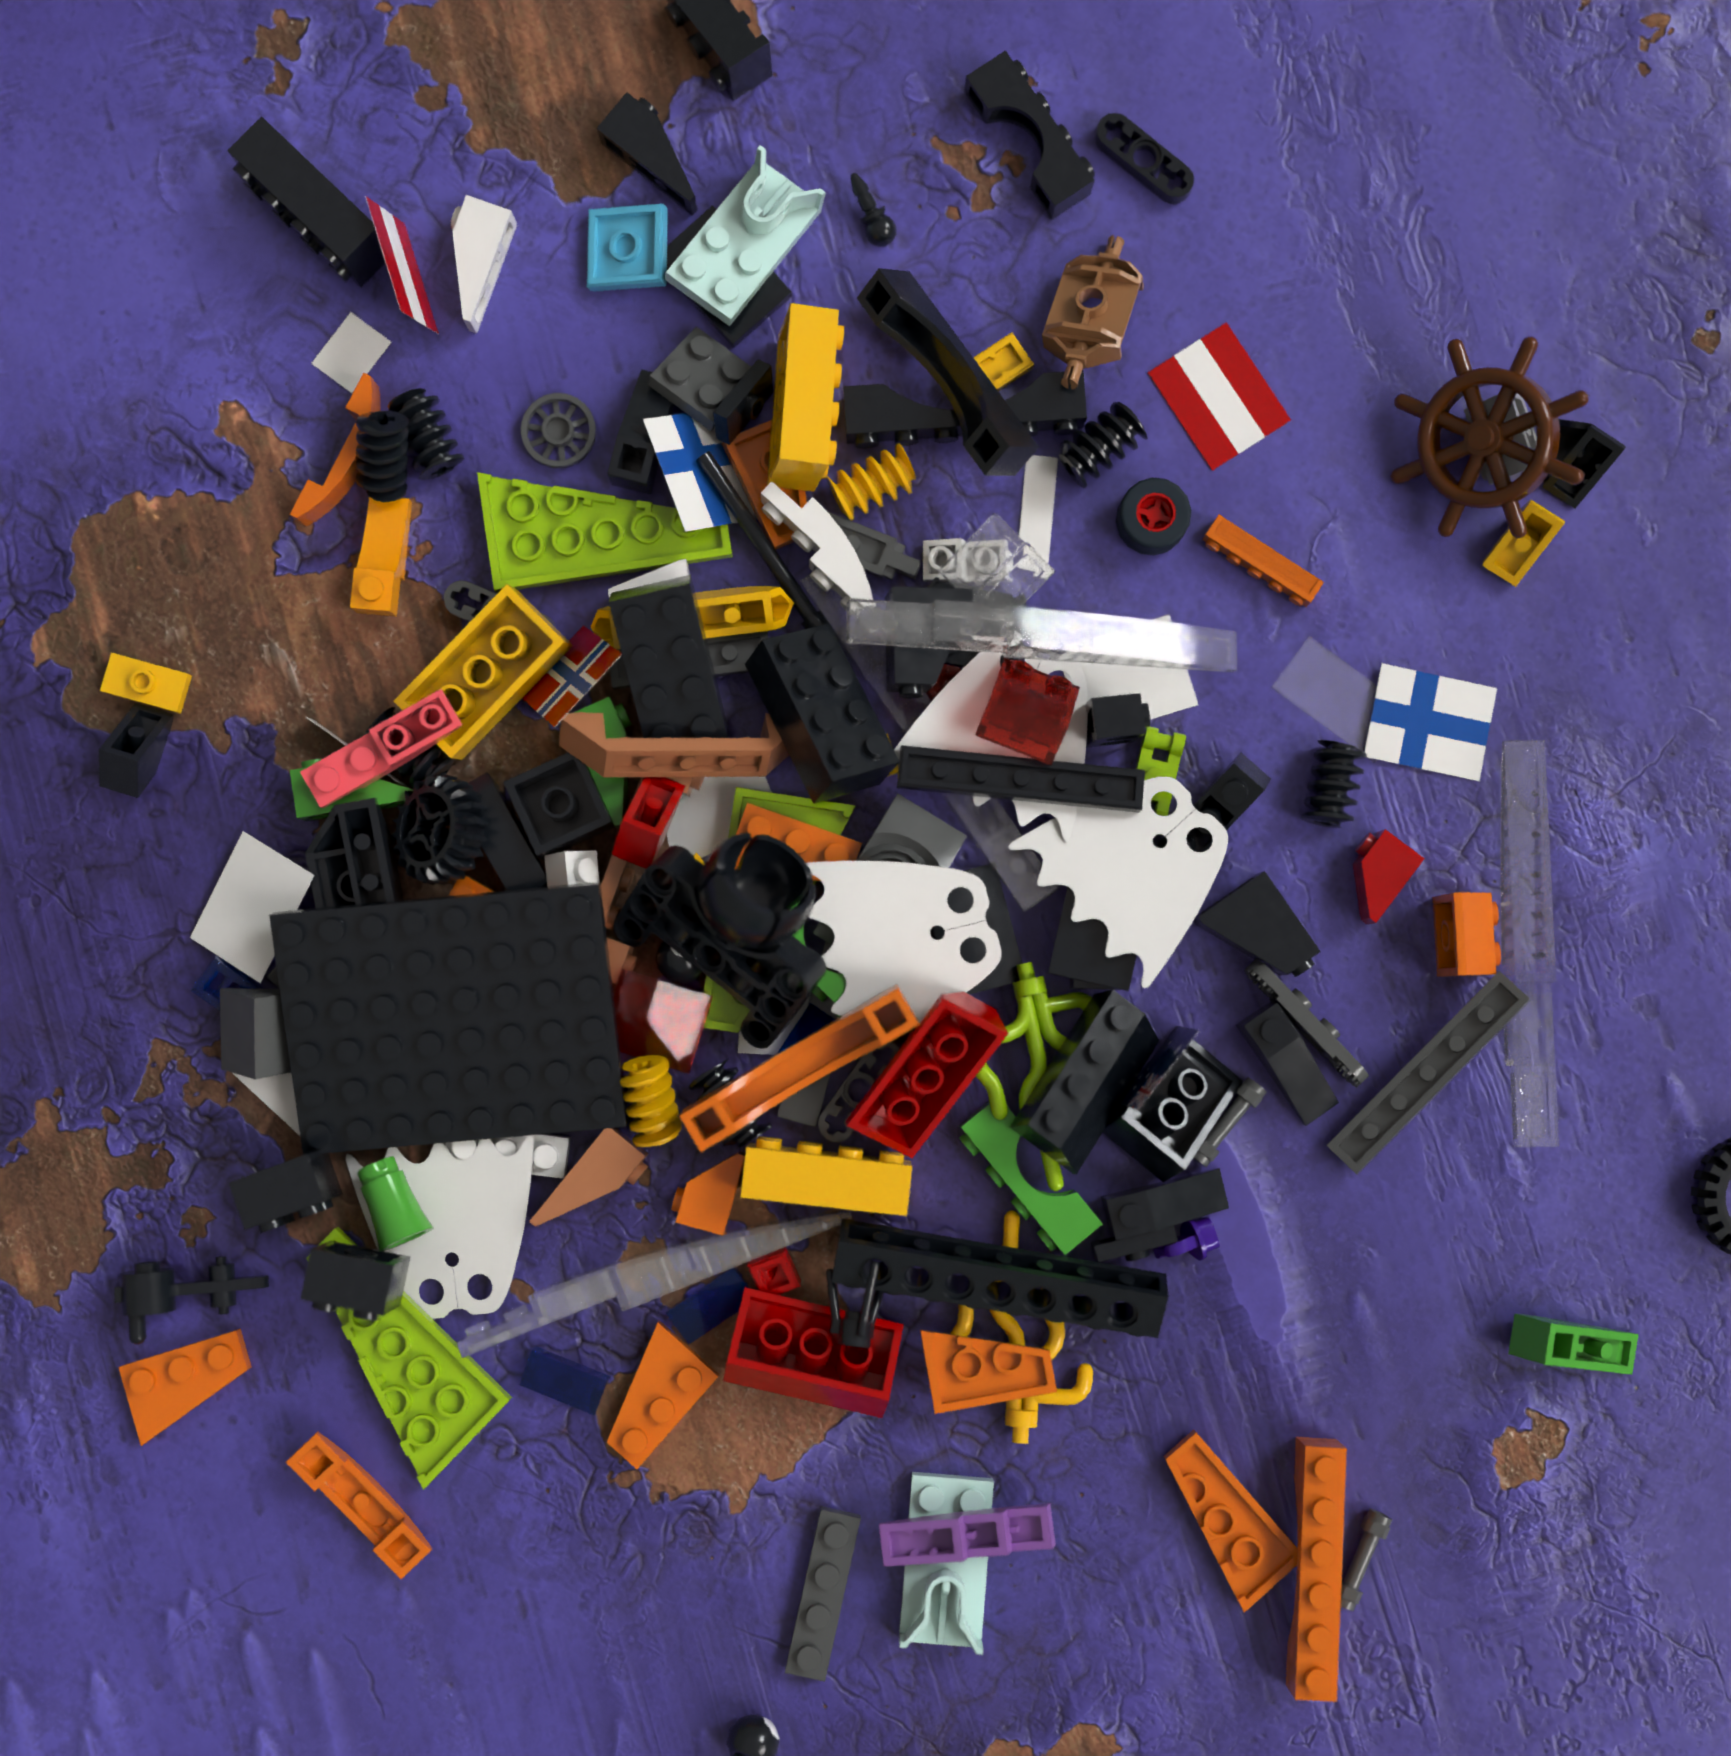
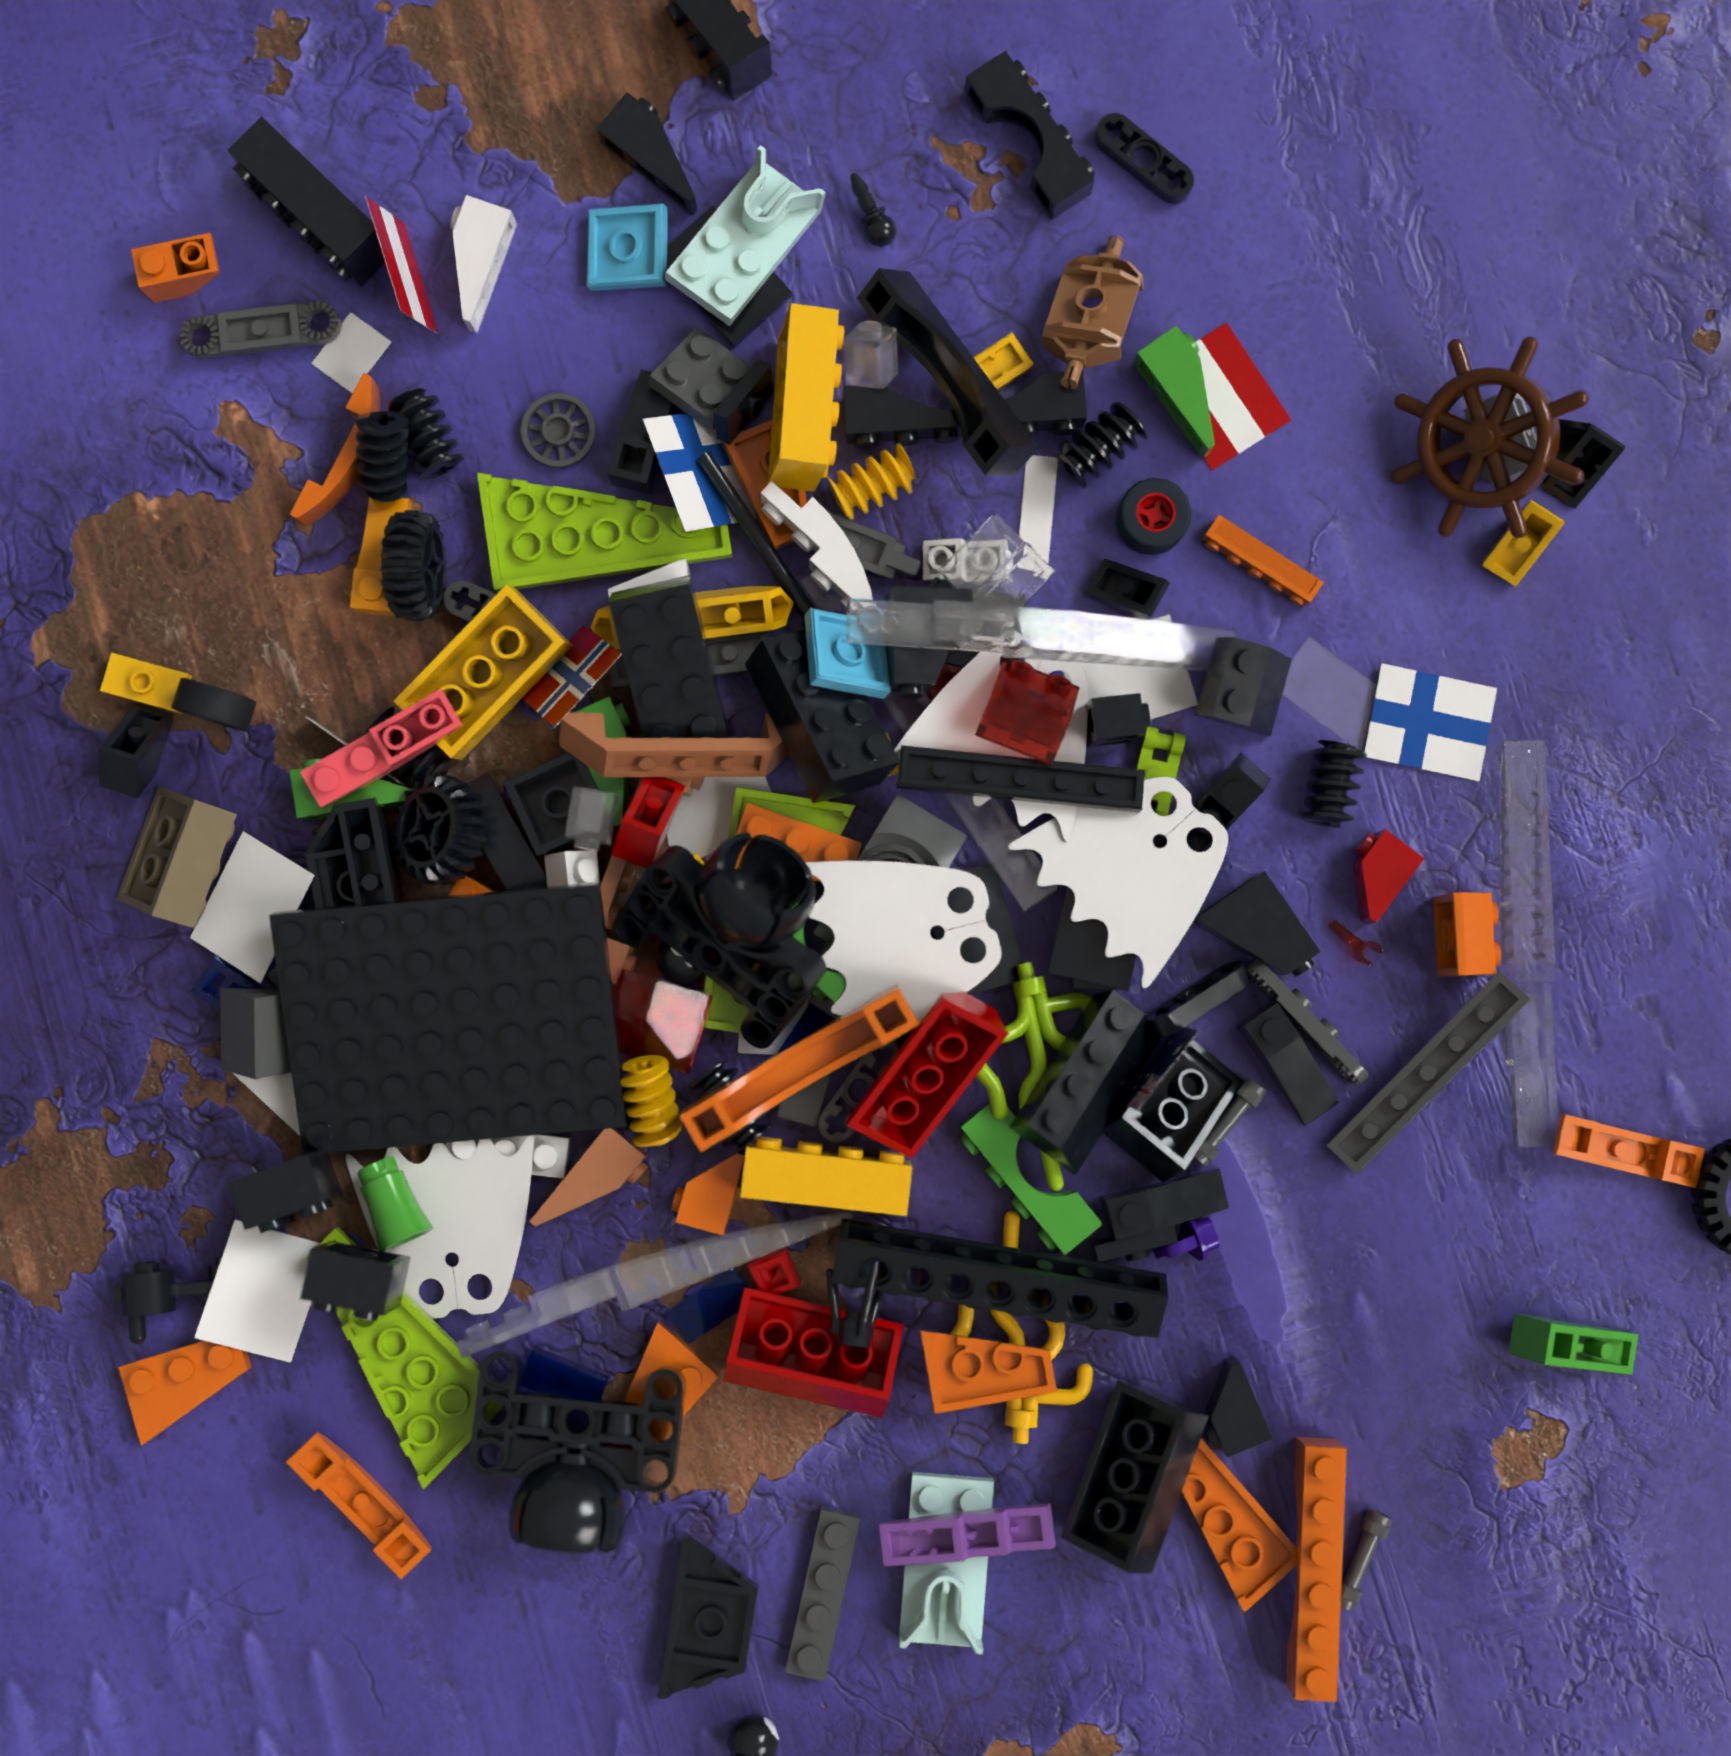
none -> dark tan slope [116,786,237,928]
none -> orange slope [131,232,220,303]
none -> black tyre [171,678,257,732]
none -> dark grey plate [179,301,342,359]
none -> white sticker [194,1220,320,1363]
none -> black gear [380,510,447,621]
none -> black beam [469,1349,686,1553]
none -> clear brick [565,786,619,851]
none -> black wing [657,1535,759,1699]
none -> medium azure tile [804,608,891,699]
none -> clear brick [844,321,898,389]
none -> black brick [1061,1380,1209,1574]
none -> black slope [1085,558,1170,624]
none -> bright green slope [1133,325,1215,459]
none -> black beam [1146,961,1251,1038]
none -> black slope [1195,637,1292,736]
none -> black slope [1204,1355,1272,1458]
none -> clear red hand [1328,919,1383,965]
none -> orange slope [1552,1114,1705,1188]

